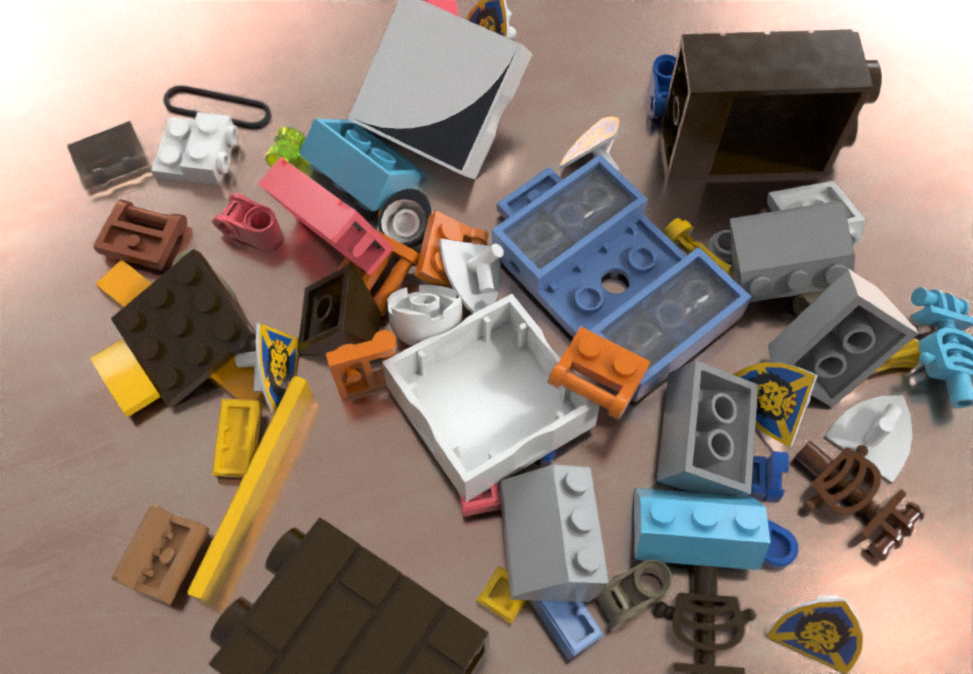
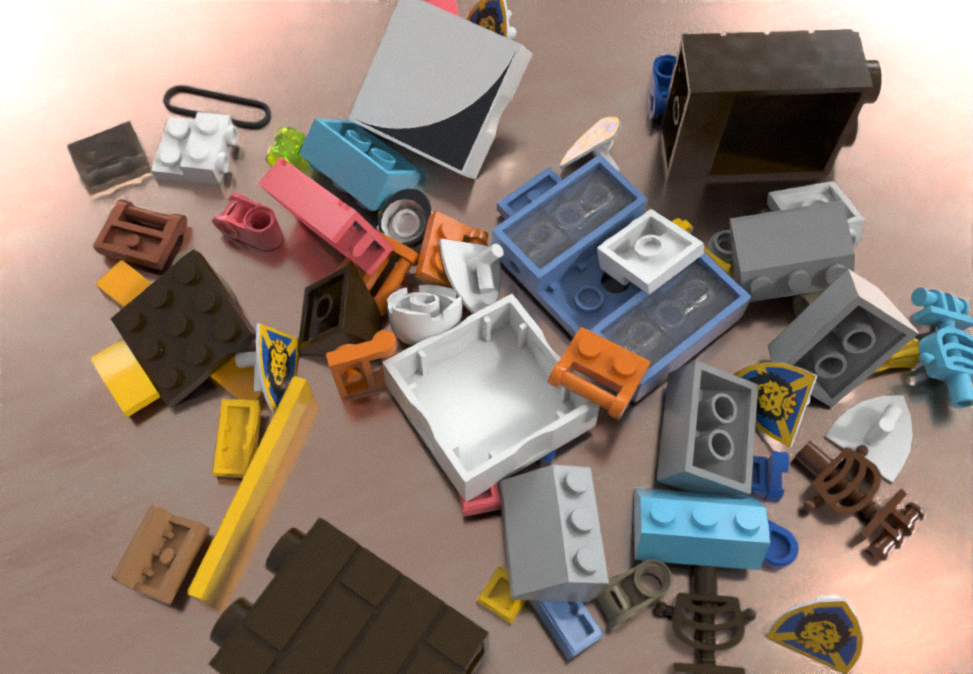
none -> white plate [597,209,704,294]

